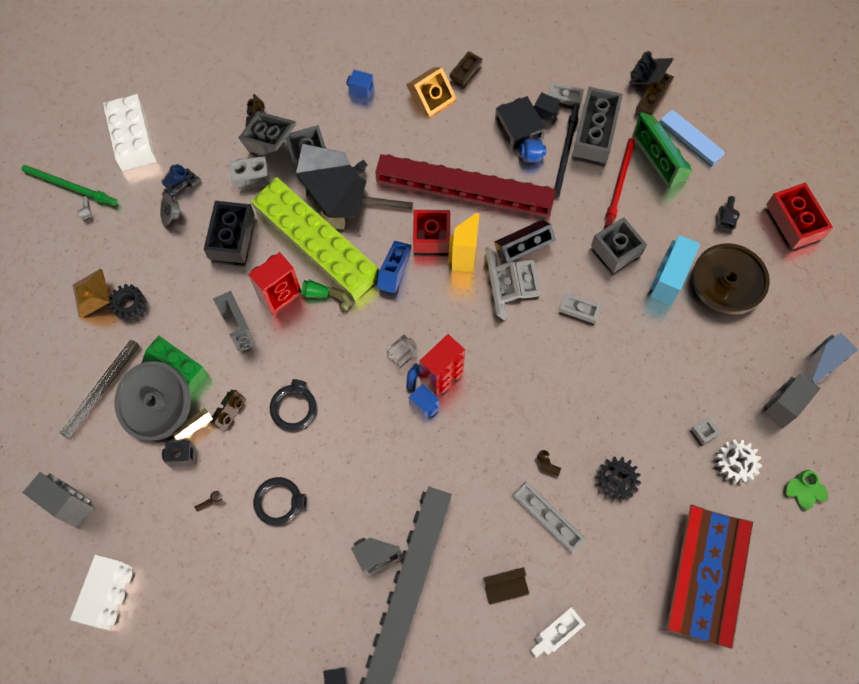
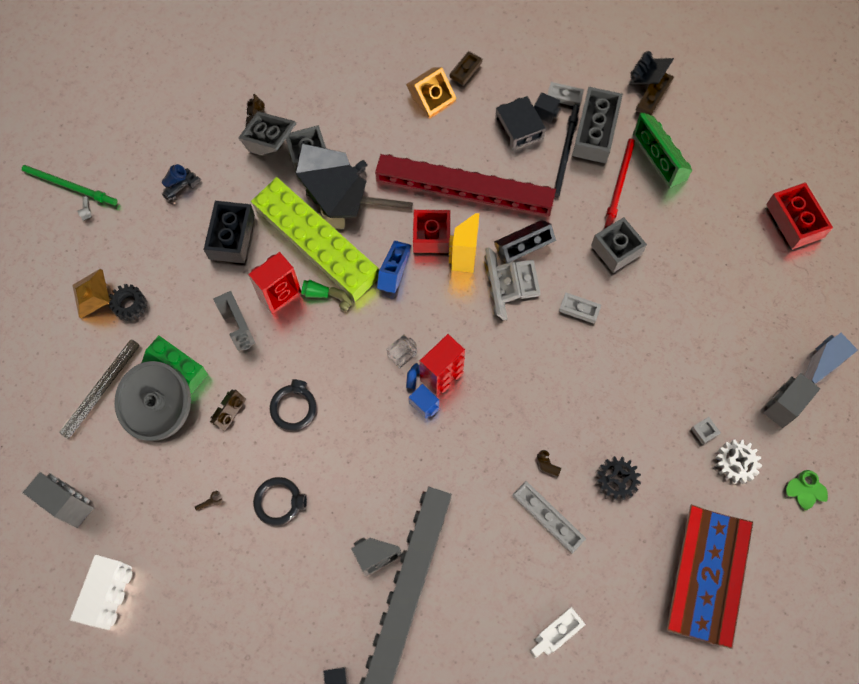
white brick [103,94,157,171] -> none
dark grey piece [160,193,180,226] -> none
black brick [162,441,194,467] -> none
plate [173,408,213,442] -> none
light grey brick [229,157,270,189] -> none
blue brick [346,69,374,98] -> none
dark brown panel [482,567,529,605] -> none
blue head [519,139,546,162] -> none
medium azure brick [650,235,700,305] -> none
light blue tile [660,109,725,166] -> none
dark brown dish [692,243,770,315] -> none
black piece [717,196,740,230] -> none

